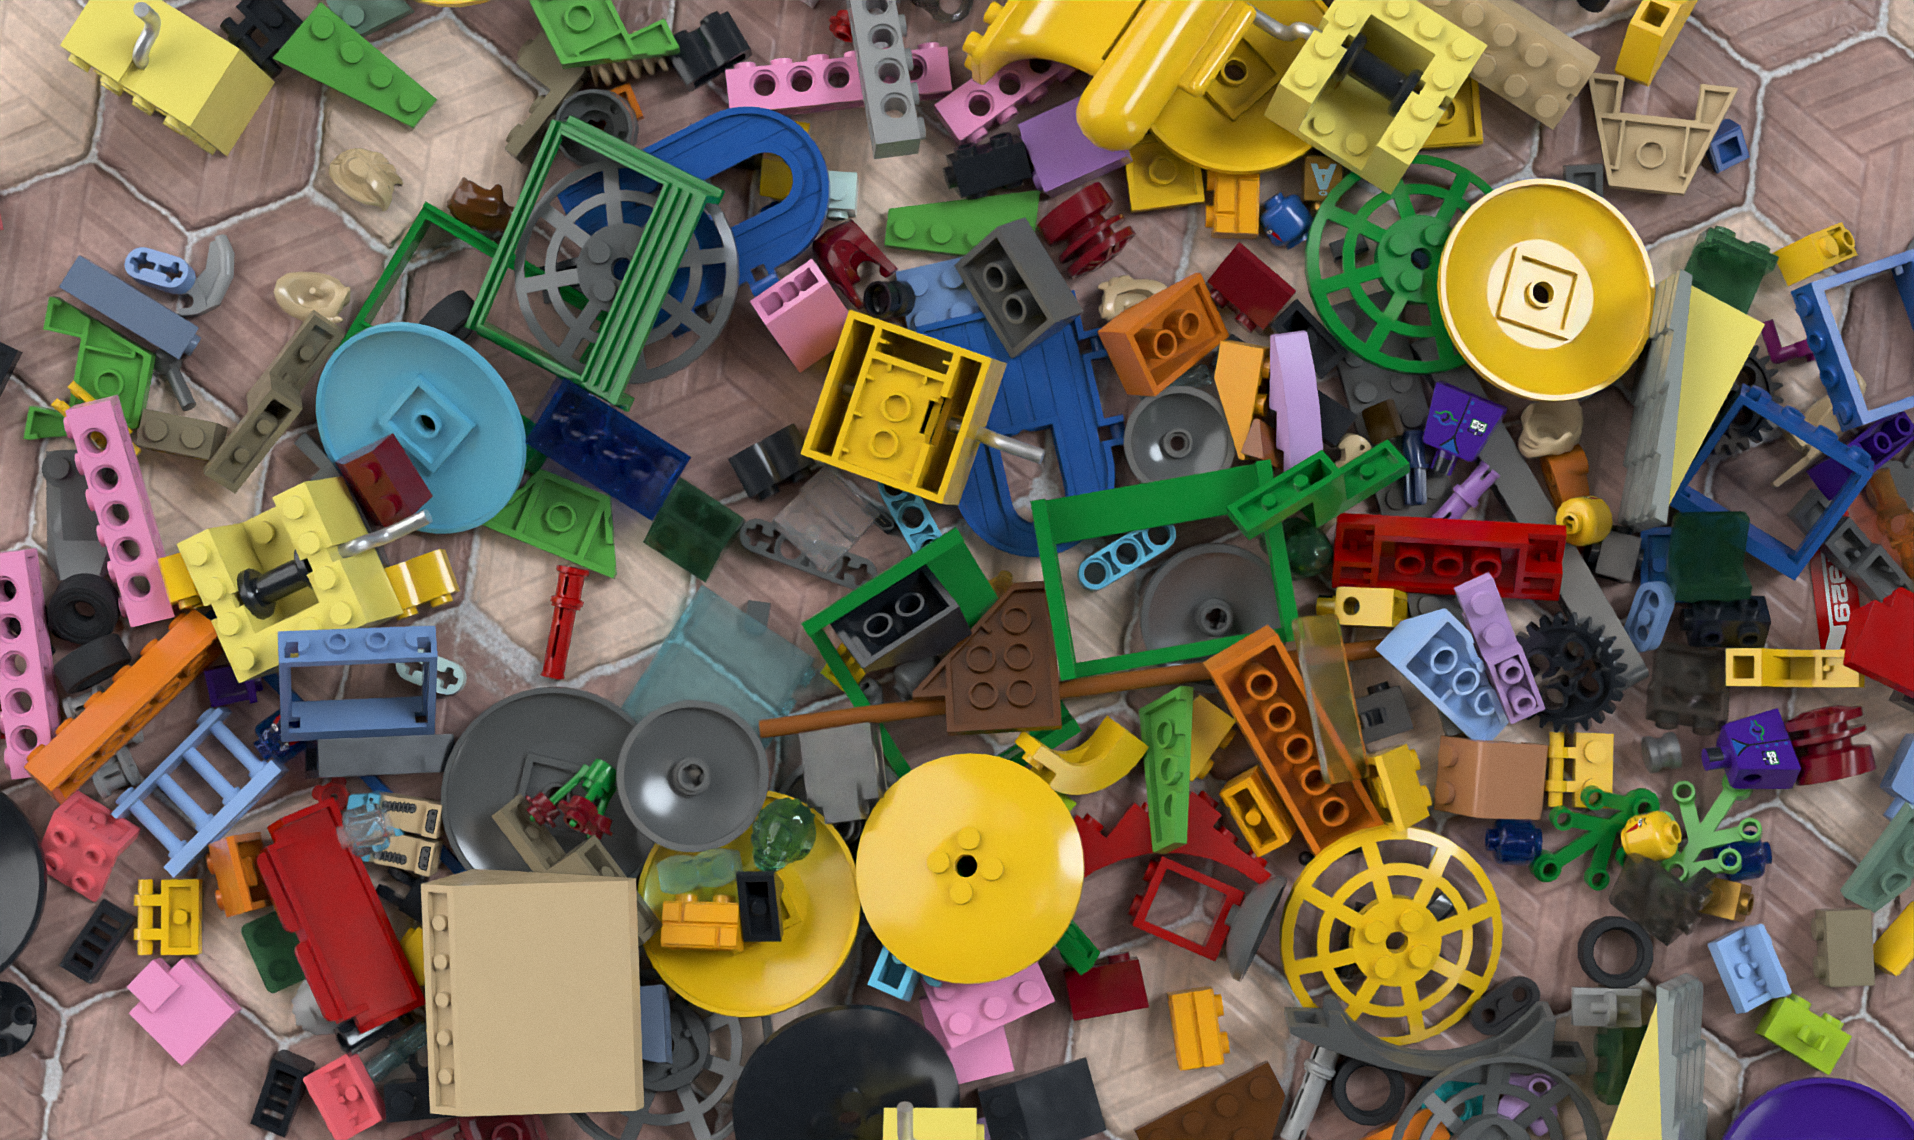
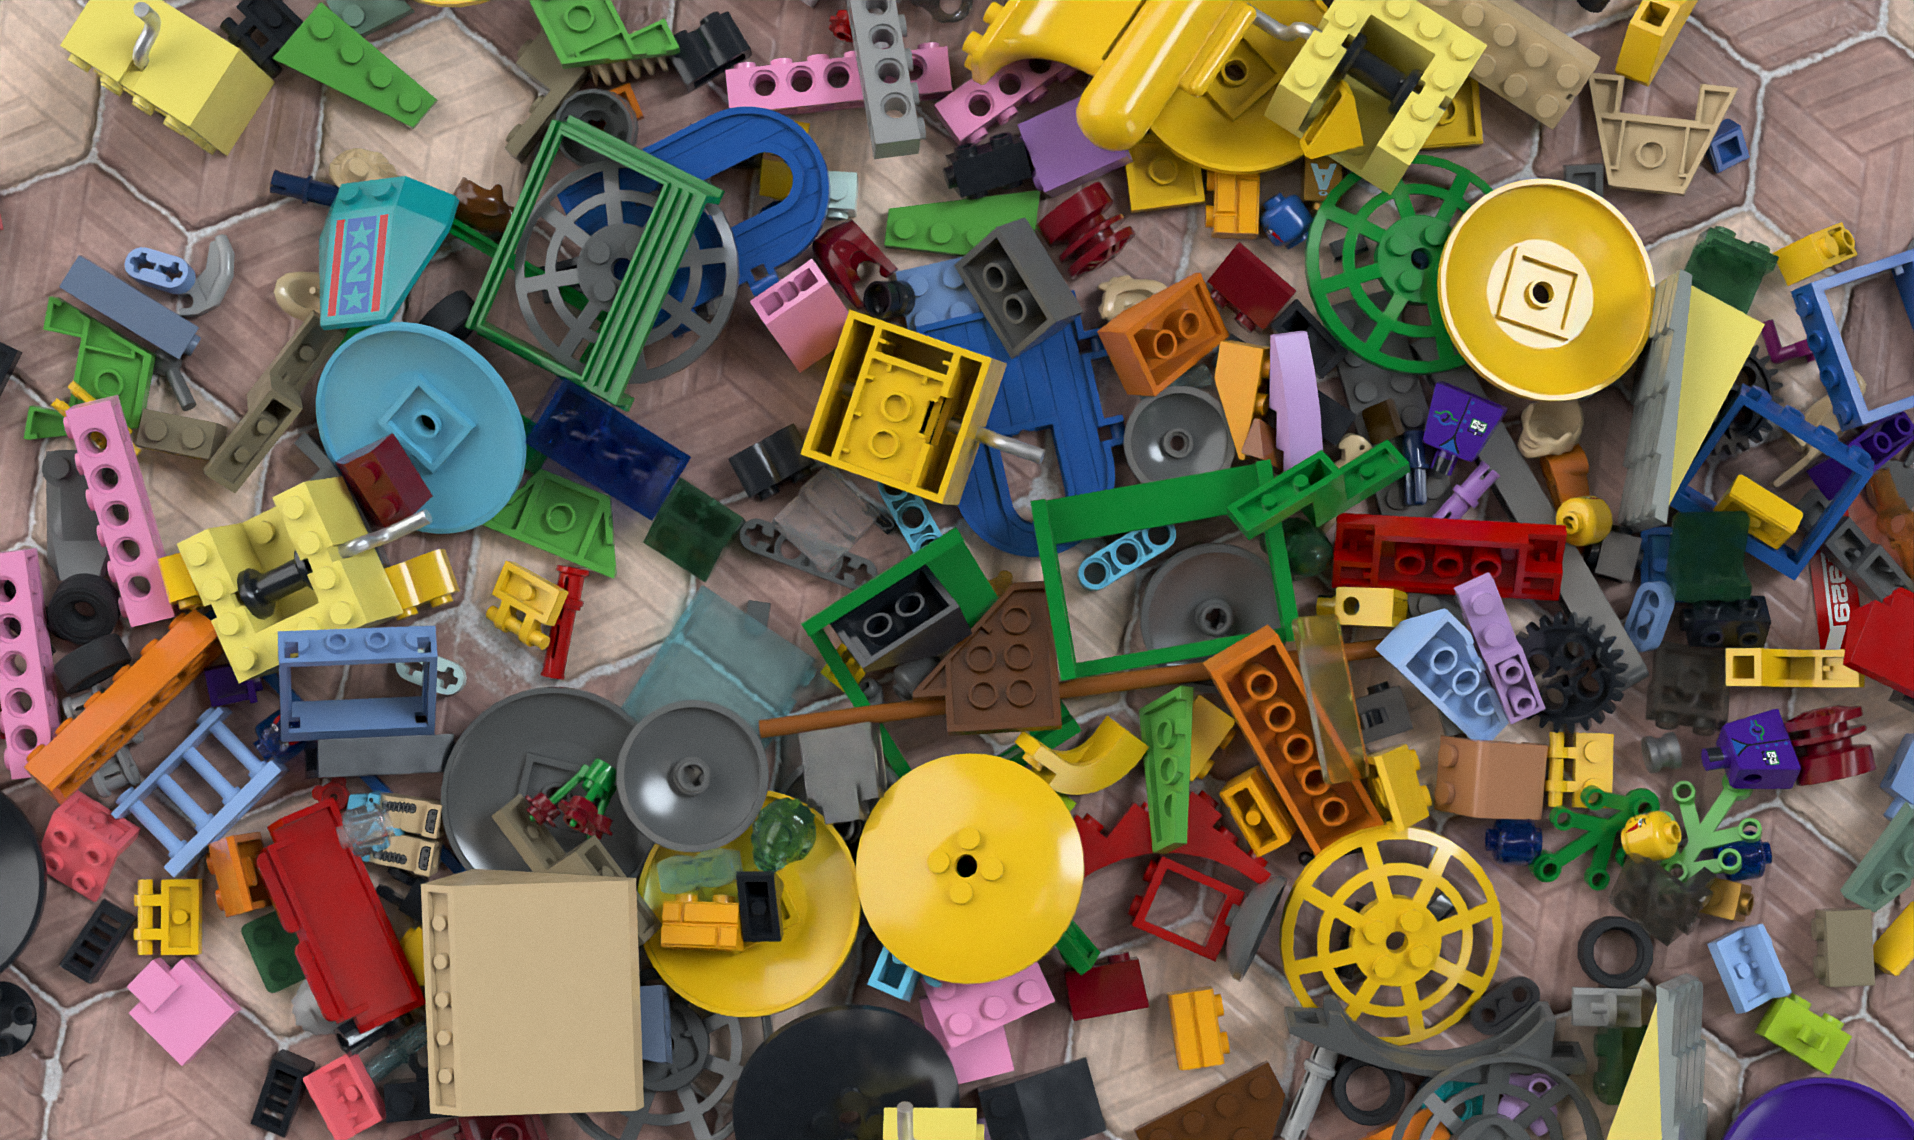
none -> dark blue axle [270,169,339,207]
none -> teal wedge [319,176,459,330]
none -> yellow plate [486,560,569,650]
none -> yellow slope [1299,79,1364,159]
none -> yellow slope [1713,474,1803,550]

